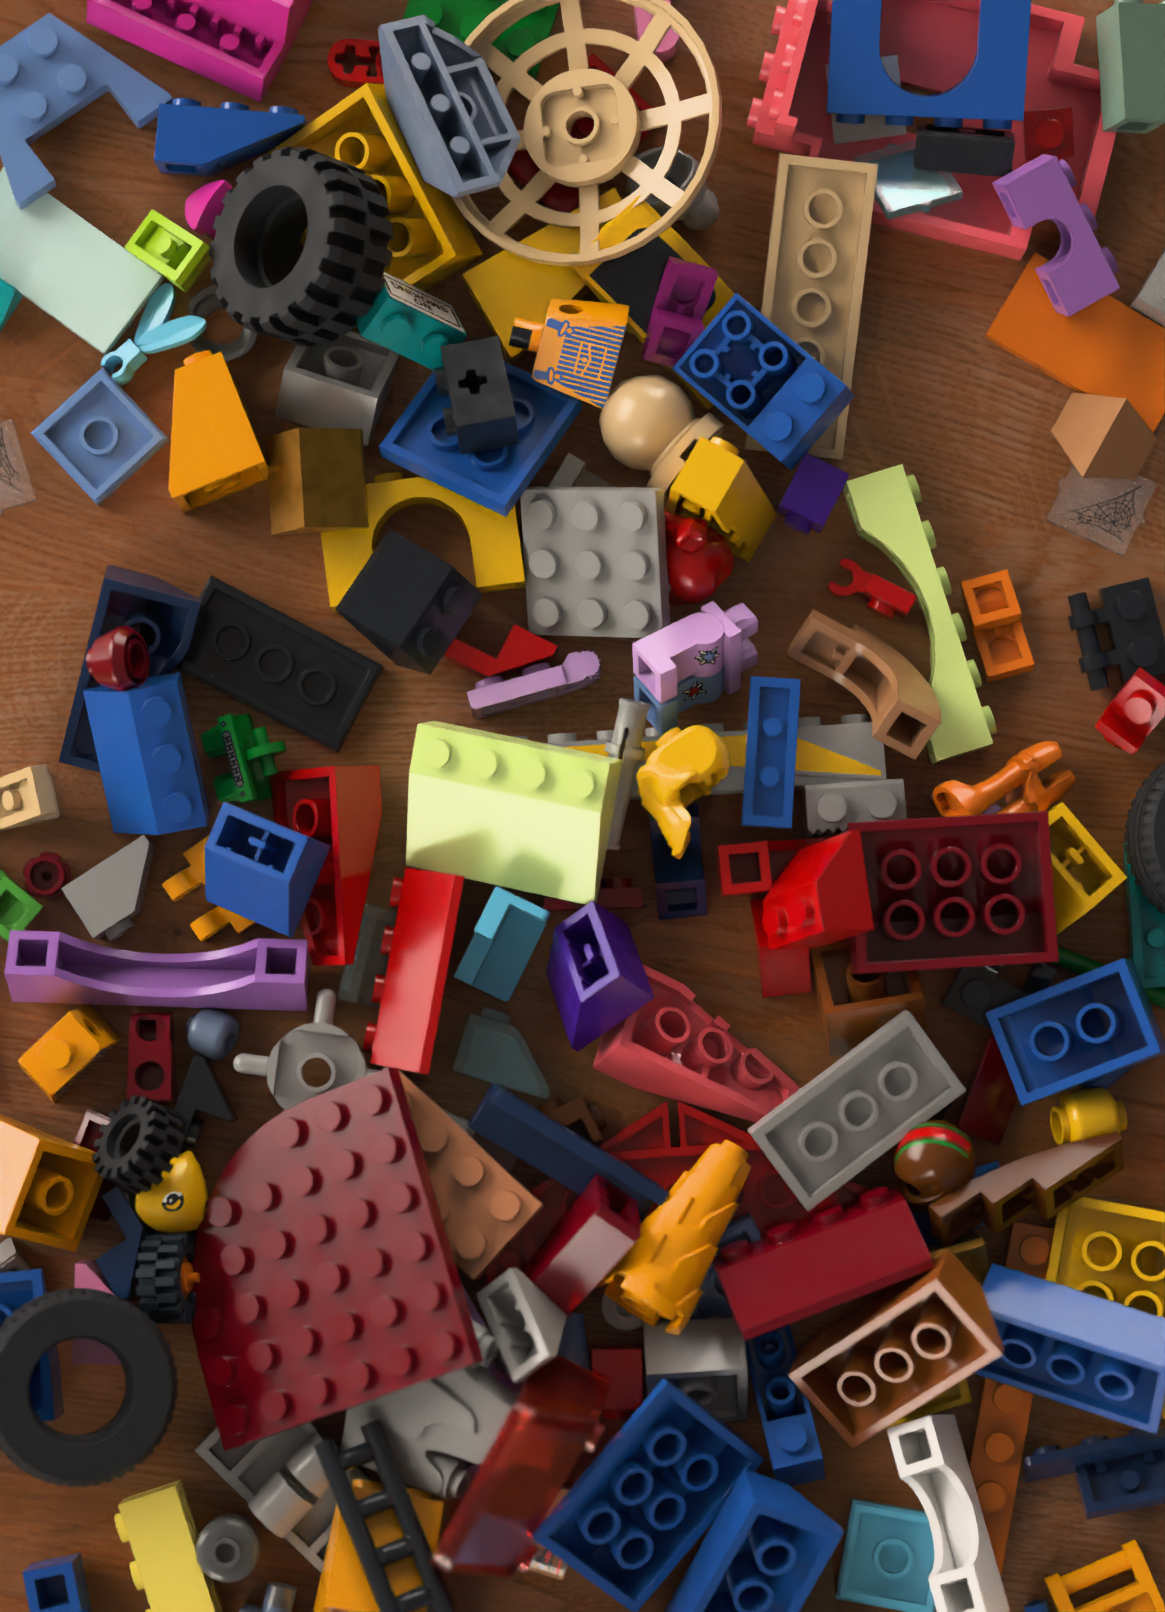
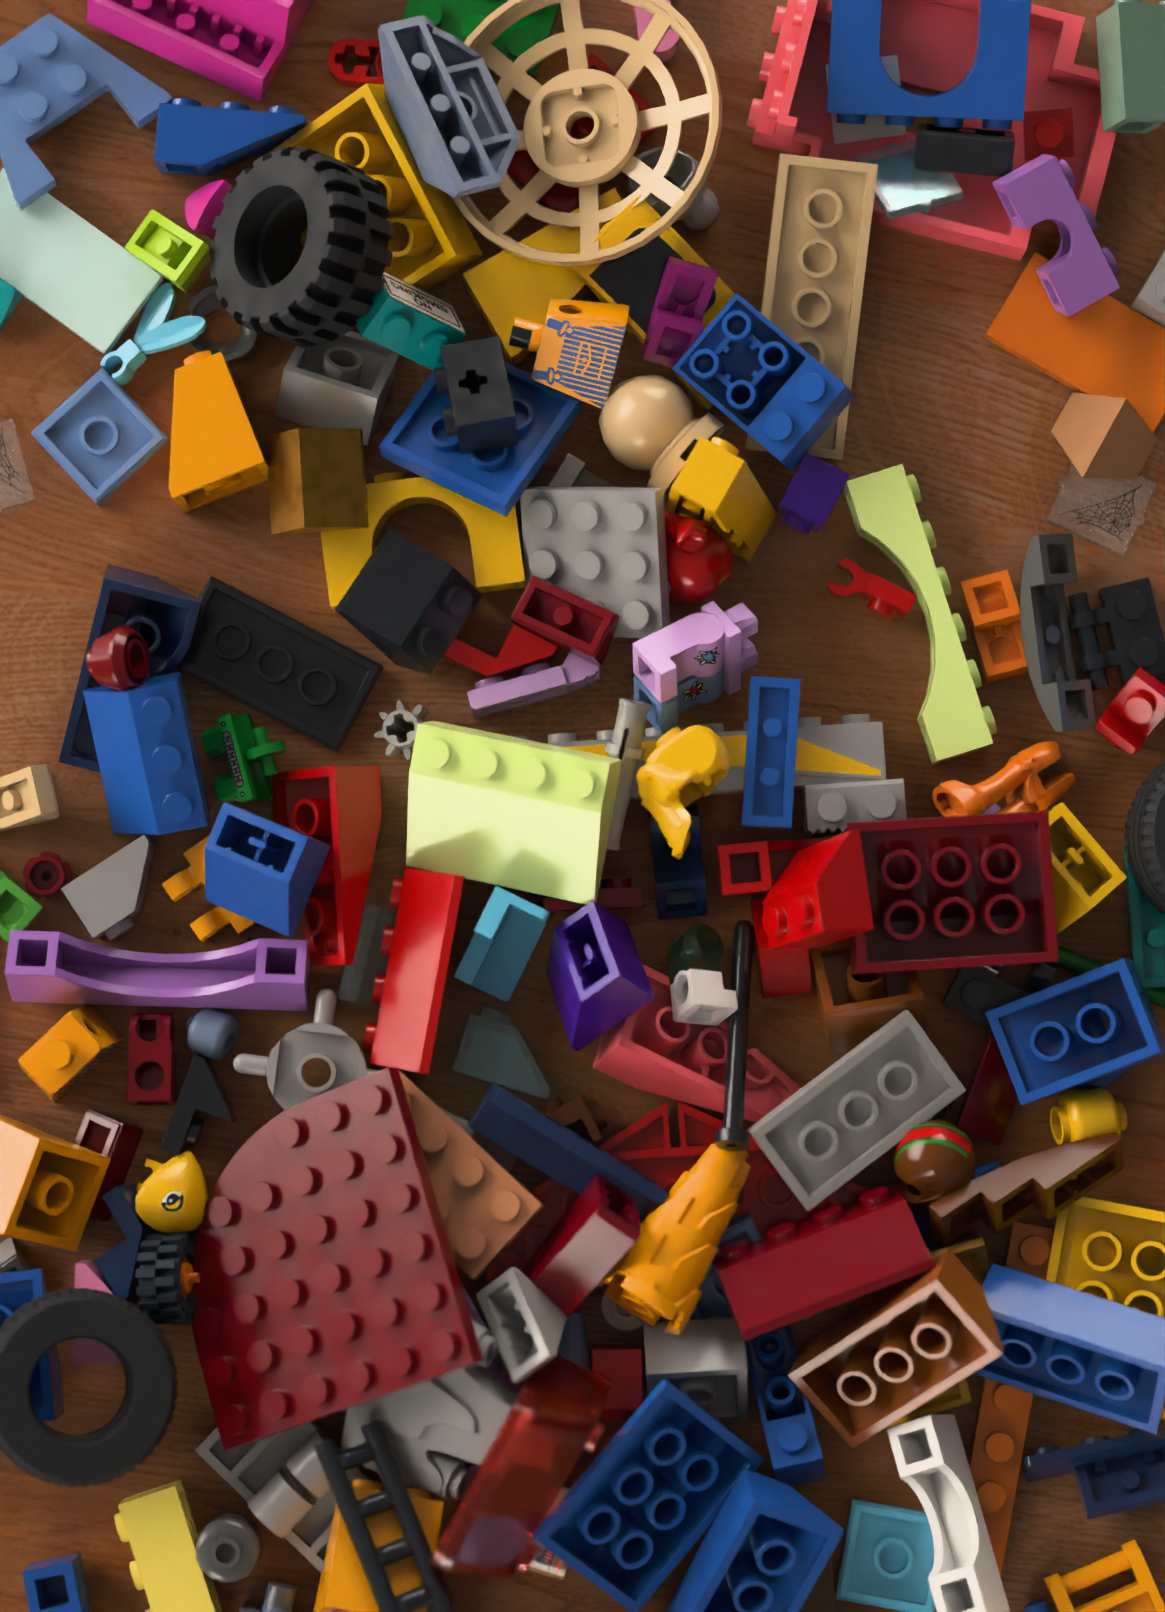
black tyre [92,1095,184,1194] -> none
medium nougat arch [788,609,941,760] -> none
none -> light grey gear [374,700,428,762]
none -> dark red slope [510,575,619,667]
none -> leg [667,924,738,1026]
none -> black bar [714,920,754,1151]
none -> dark grey slope [1020,534,1096,732]

